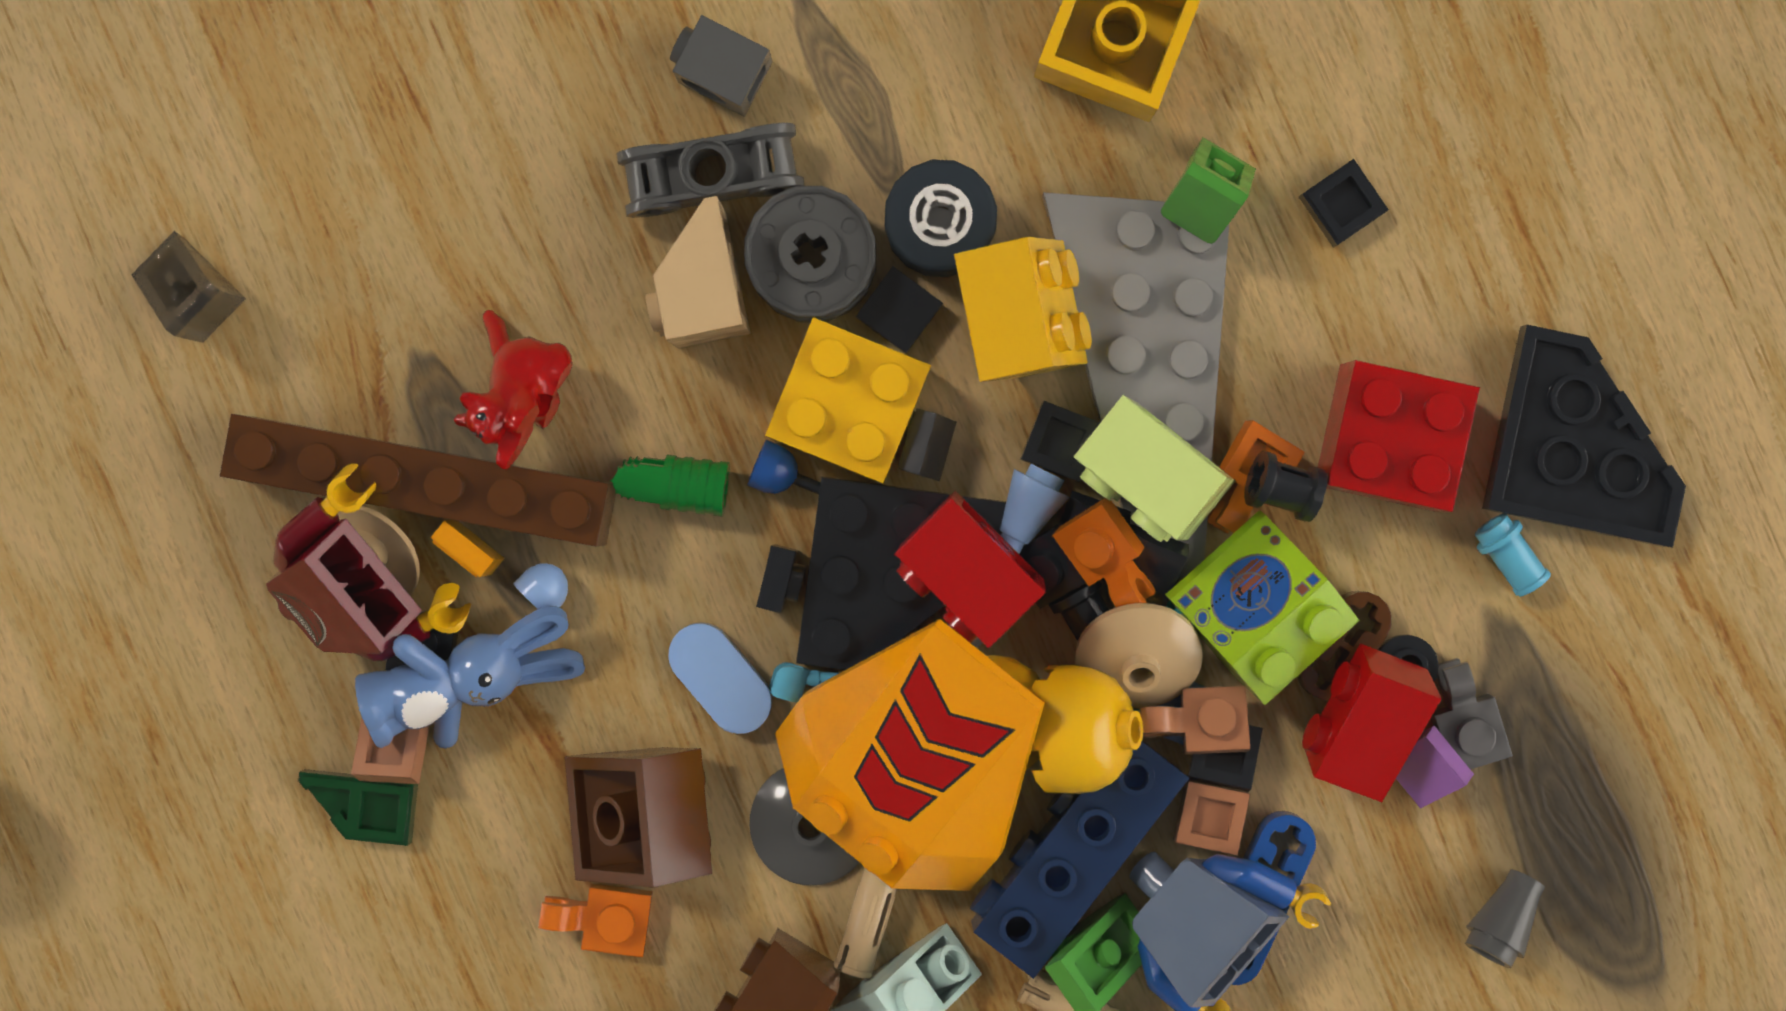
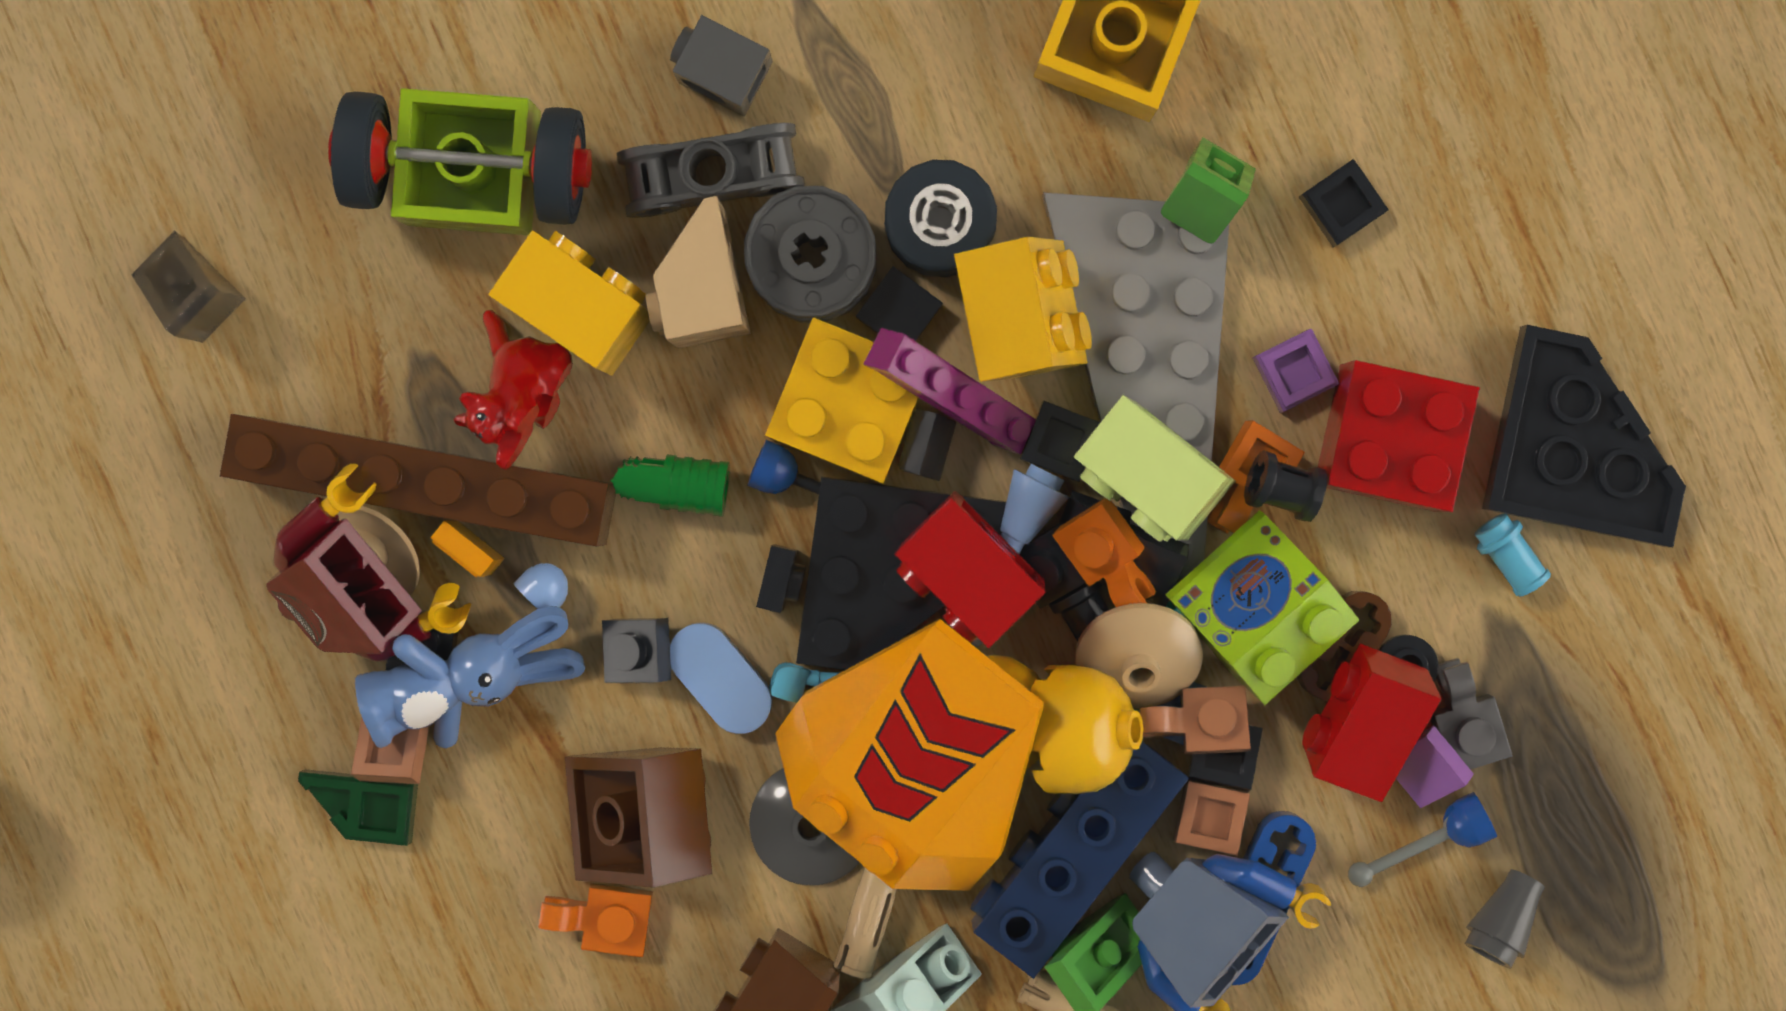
none -> brick [328,88,592,235]
none -> yellow brick [488,230,650,376]
none -> black plate [602,618,671,683]
none -> magenta piece [864,328,1036,455]
none -> medium lavender tile [1252,328,1339,413]
none -> hinge [1348,792,1497,887]

